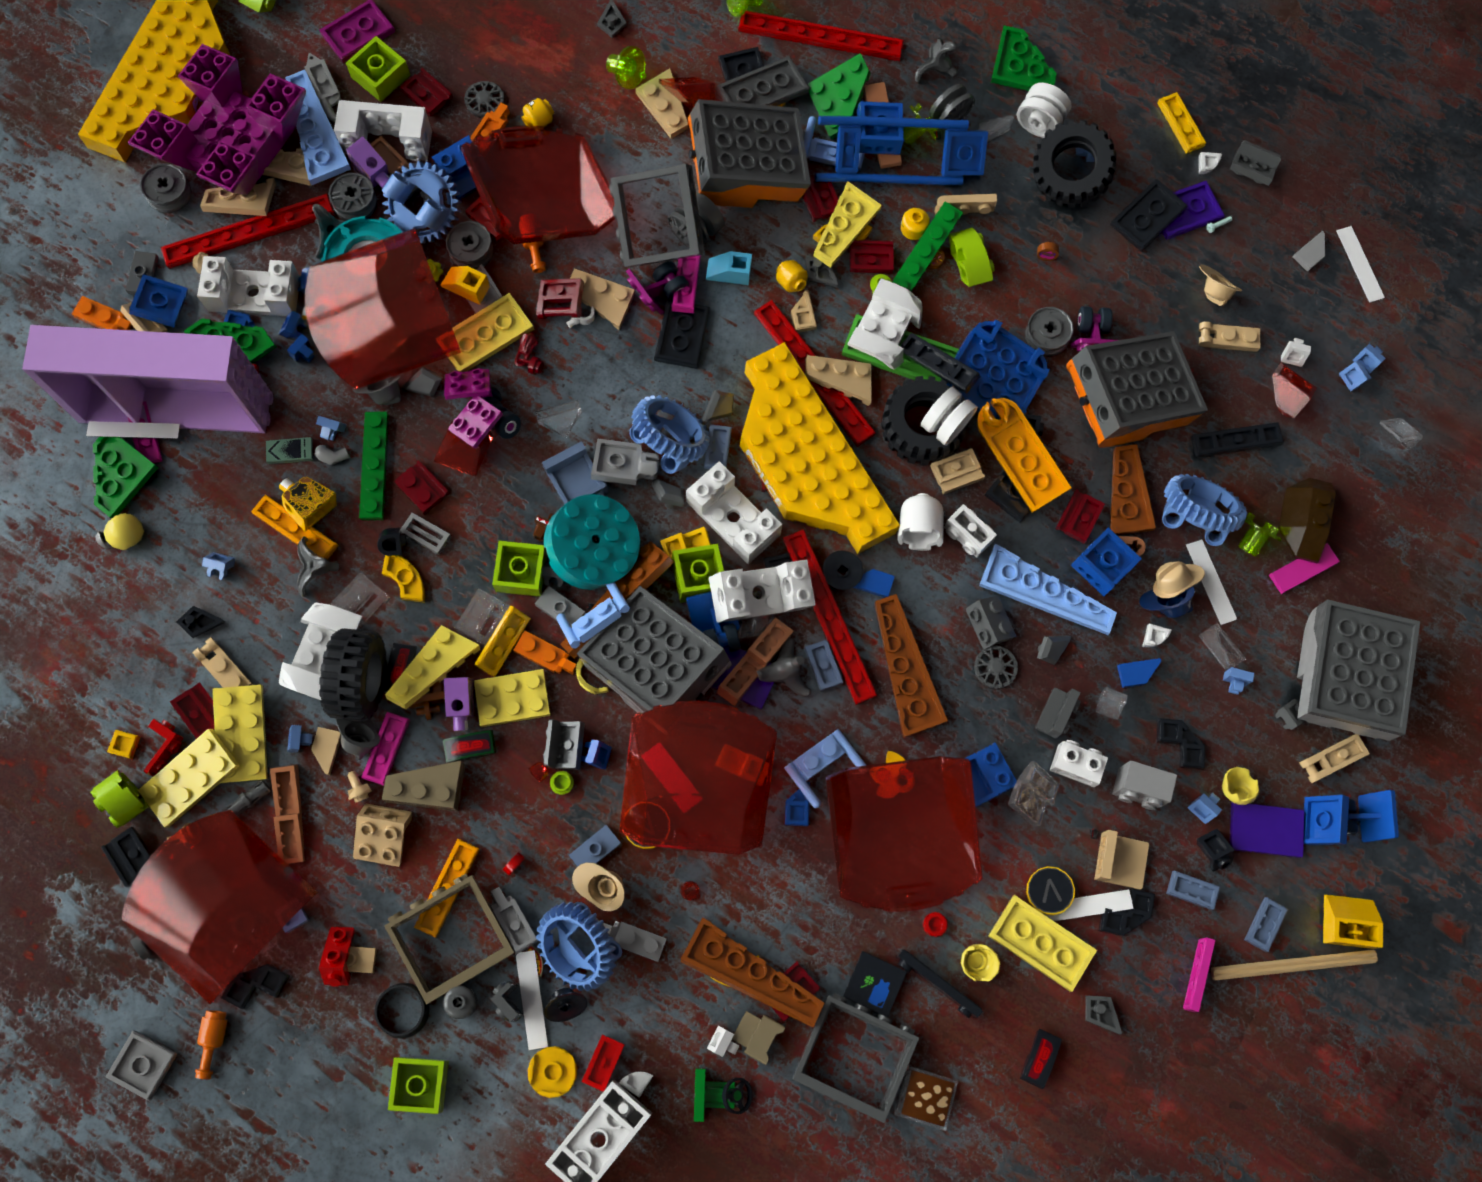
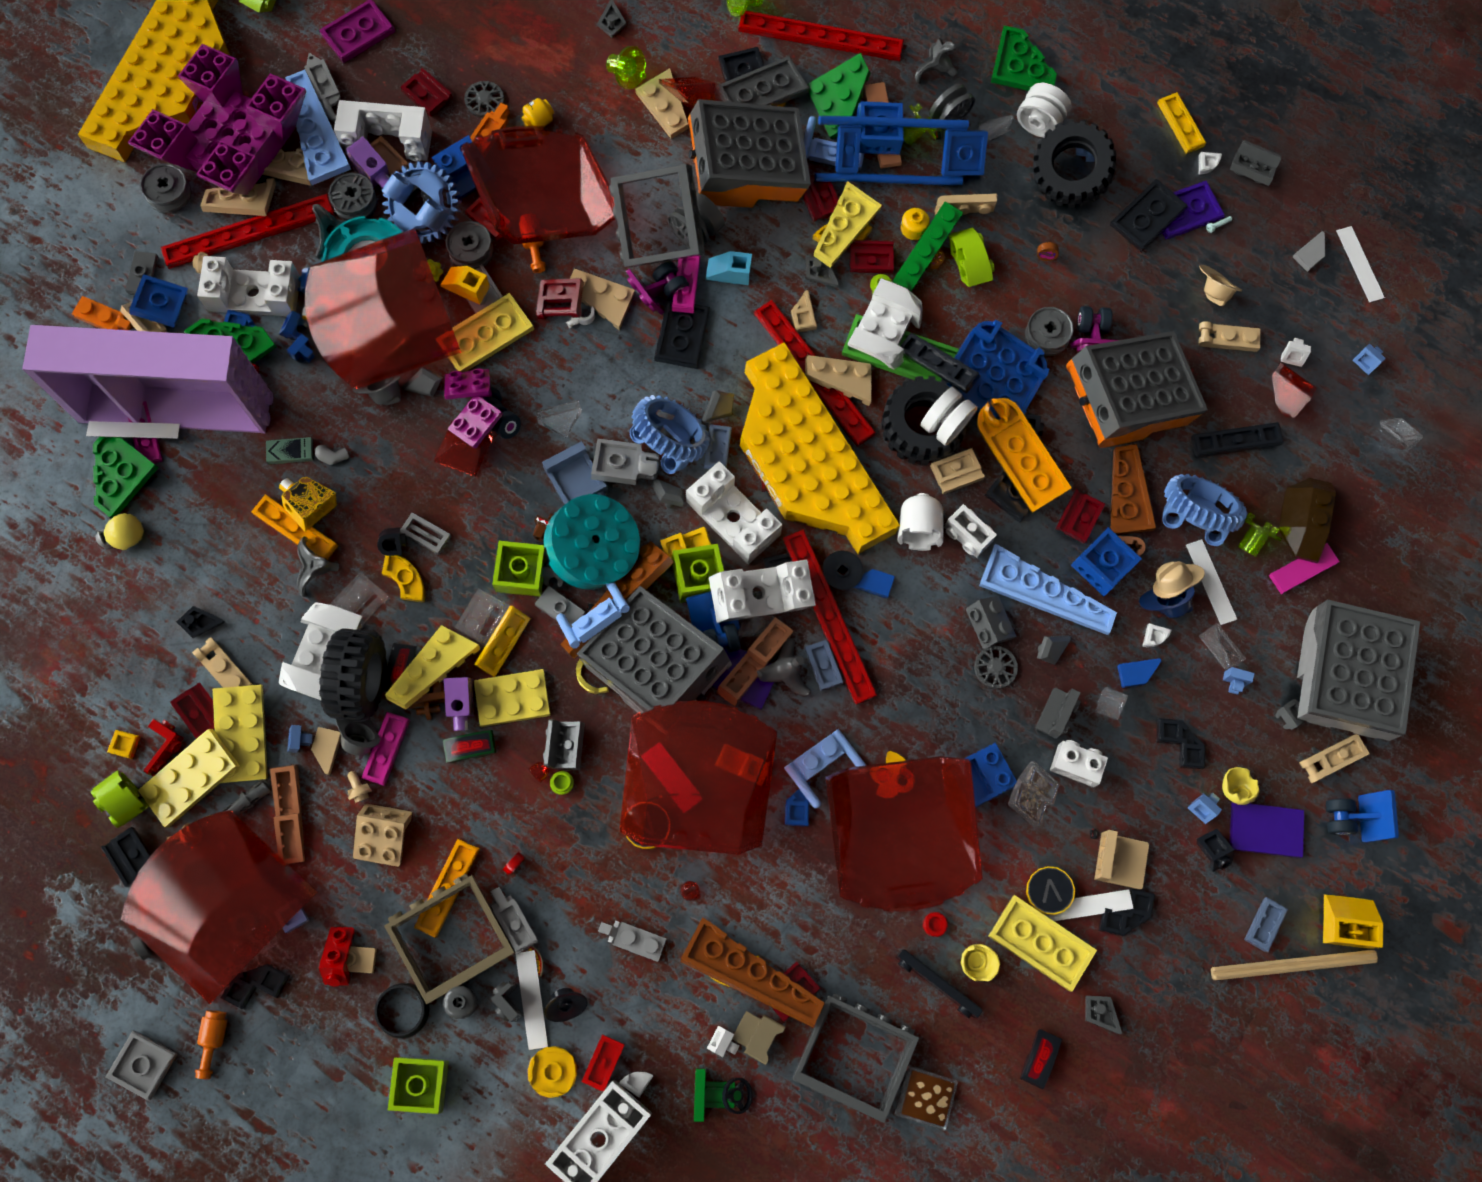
medium blue tile [202,552,235,580] -> none
medium blue tile [316,416,347,441] -> none
lime brick [346,36,410,102] -> none
green plate [359,412,389,520] -> none
dark tan wedge [382,761,465,812] -> none
dark red plate [394,460,449,515] -> none
orange hinge [513,631,577,675] -> none
dark red piece [515,332,544,375] -> none
medium blue piece [536,902,622,991] -> none
sand blue plate [569,825,621,866] -> none
tan piece [572,862,625,912] -> none
blue tile [581,740,612,770] -> none
yellow head [776,260,808,293] -> none
black tile [842,951,907,1018] -> none
dark orange wing [874,594,948,738] -> none
light grey brick [1112,761,1177,810] -> none
sand blue plate [1166,870,1220,910] -> none
dark pink tile [1183,938,1215,1012] -> none
blue plate [1303,795,1349,845] -> none
medium blue tile [1339,360,1371,392] -> none

